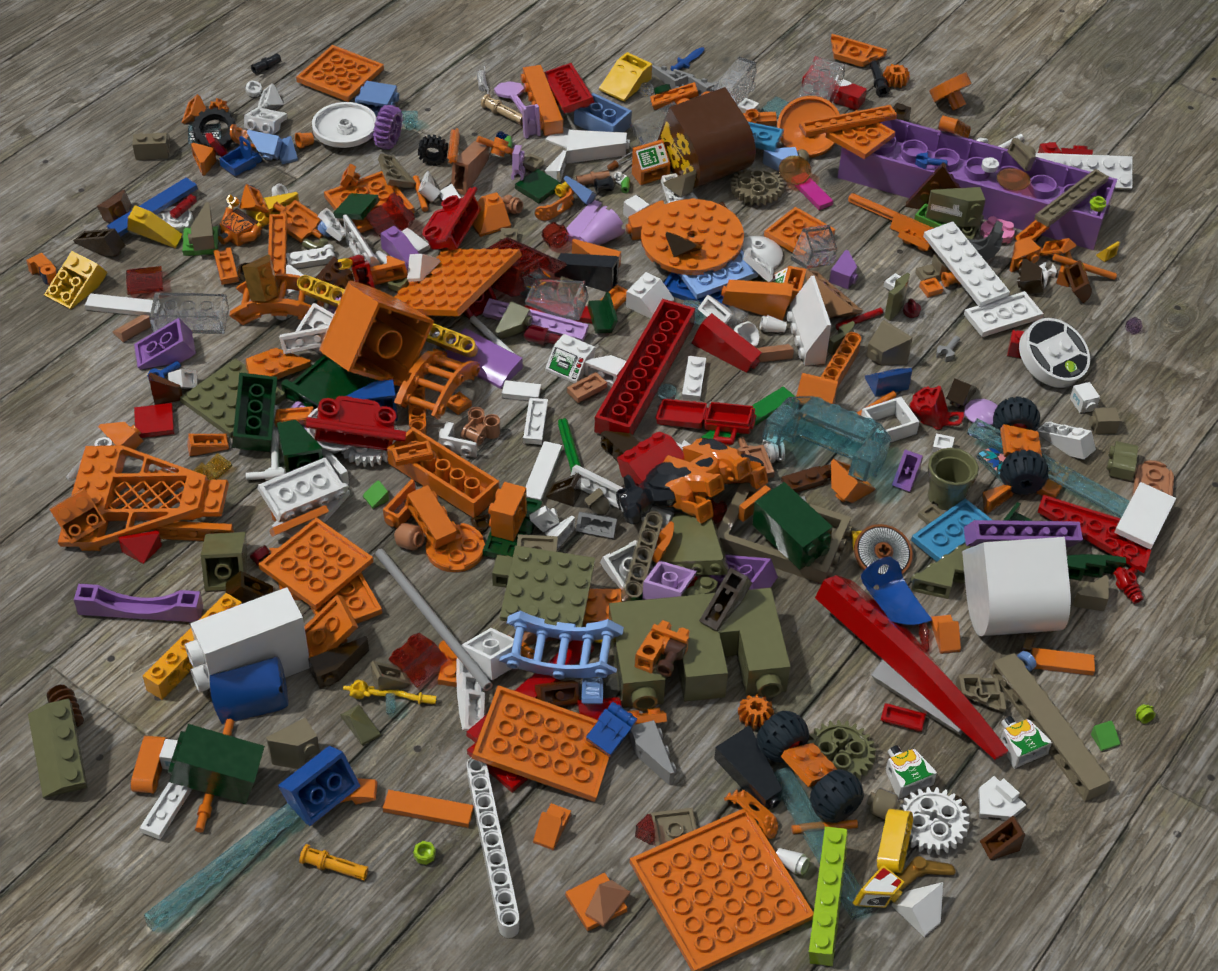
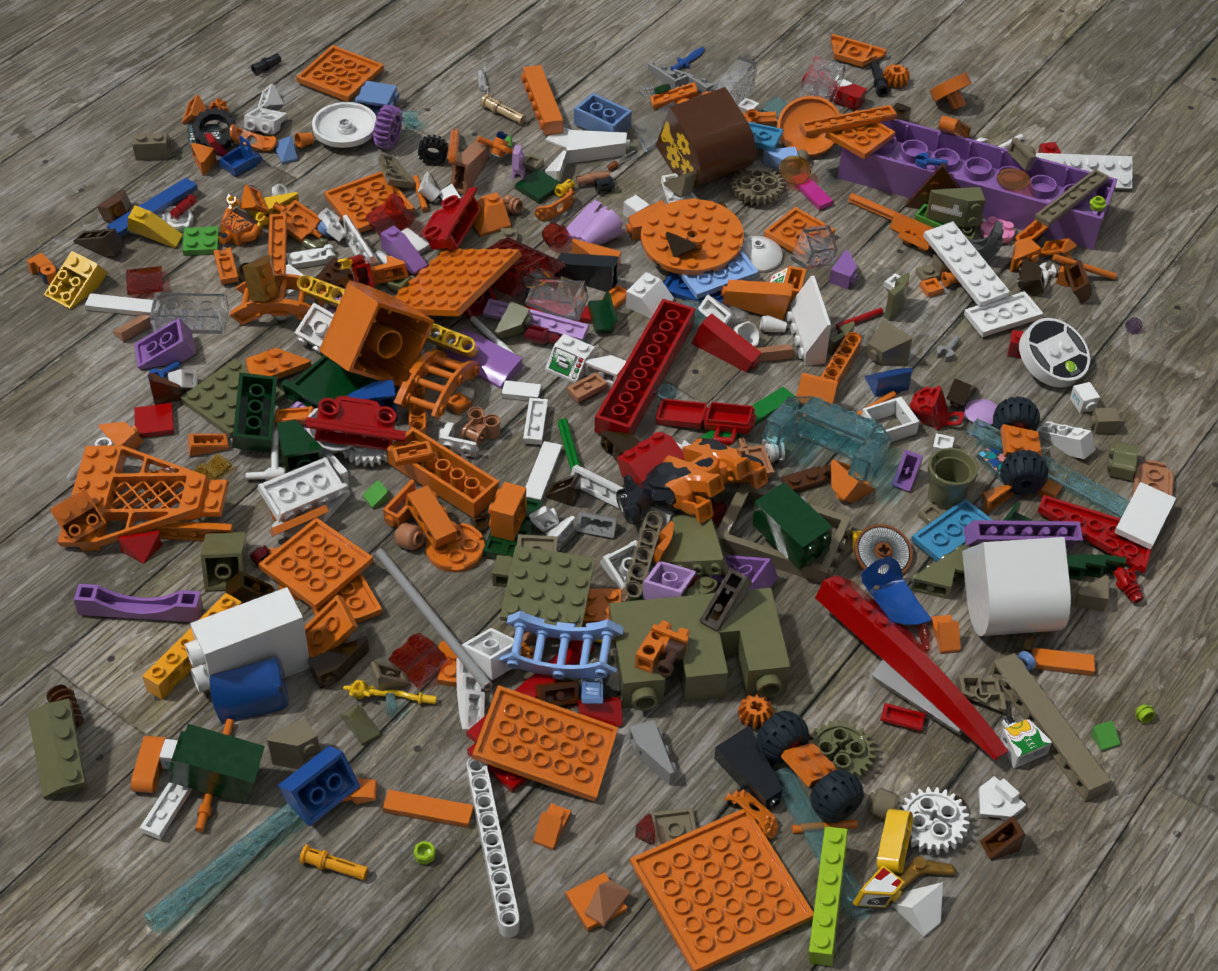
dark tan slope [188,202,215,251] -> none
white tile [245,81,262,97] -> none
light blue slope [247,130,283,160] -> none
white plate [279,325,329,354] -> none
dark green tile [333,193,380,220] -> none
orange tile [340,164,361,188] -> none
white slope [407,254,441,282] -> none
lavender piece [494,81,541,139] -> none
red plate [544,63,594,113] -> none
medium blue slope [564,176,597,205] -> none
dark tan tile [584,488,610,515] -> none
blue piece [586,702,637,757] -> none
yellow slope [599,52,652,101] -> none
arm [614,172,630,193] -> none
orange plate [627,708,667,725] -> none
slope [632,139,670,185] -> none
white plate [682,356,706,401] -> none
orange tile [738,485,771,522] -> none
white tile [743,247,774,282] -> none
white cone [776,848,810,875] -> none
medium nougat wedge [806,270,863,318] -> none
torso [886,745,937,799] -> none
dark red tile [903,298,921,318] -> none
white tile [981,157,999,173] -> none
red wing [1061,145,1093,155] -> none
yellow slope [1096,241,1120,262] -> none

